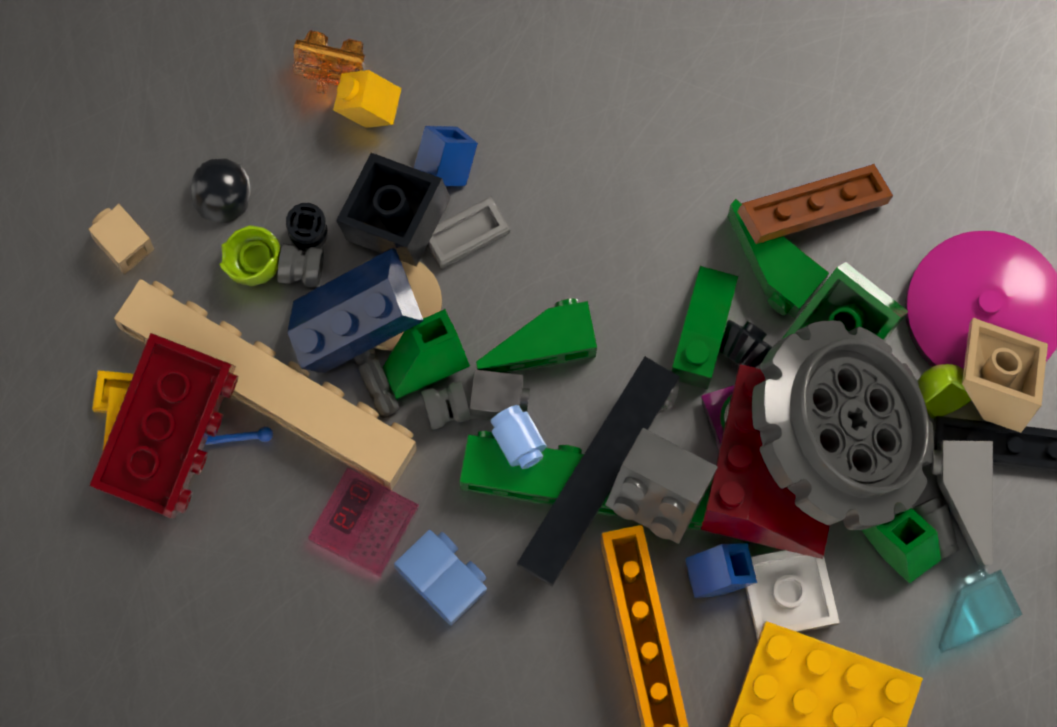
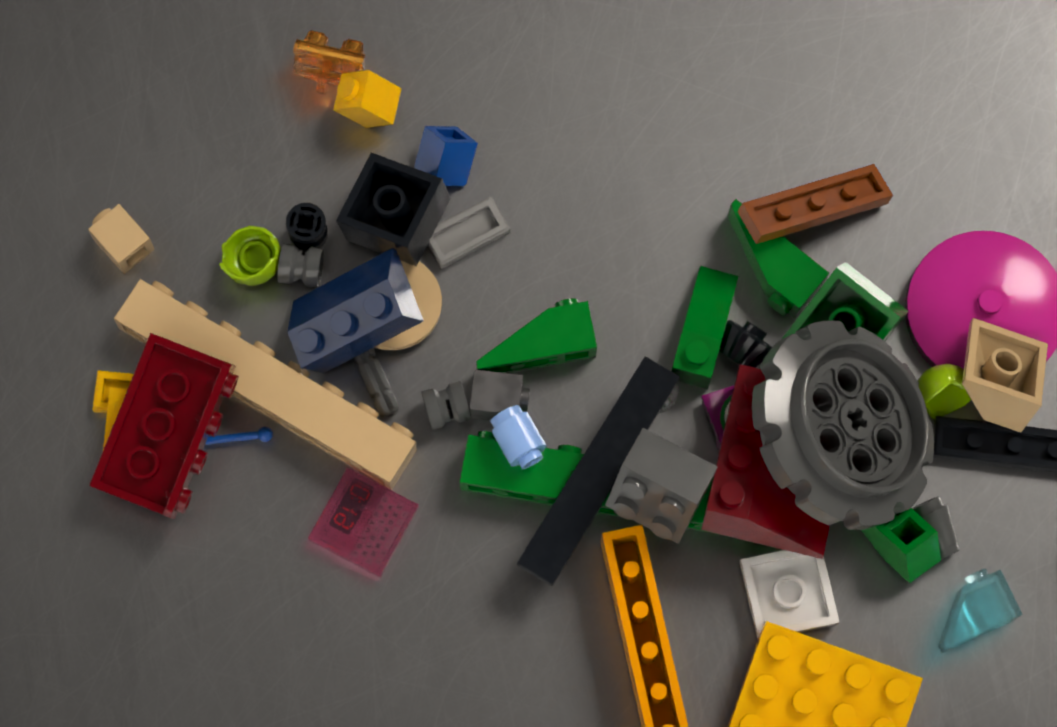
black hair [190,158,251,223] -> none
green slope [382,309,470,399] -> none
medium blue brick [394,529,487,626] -> none
blue brick [685,543,758,598] -> none
light grey slope [930,440,993,566] -> none

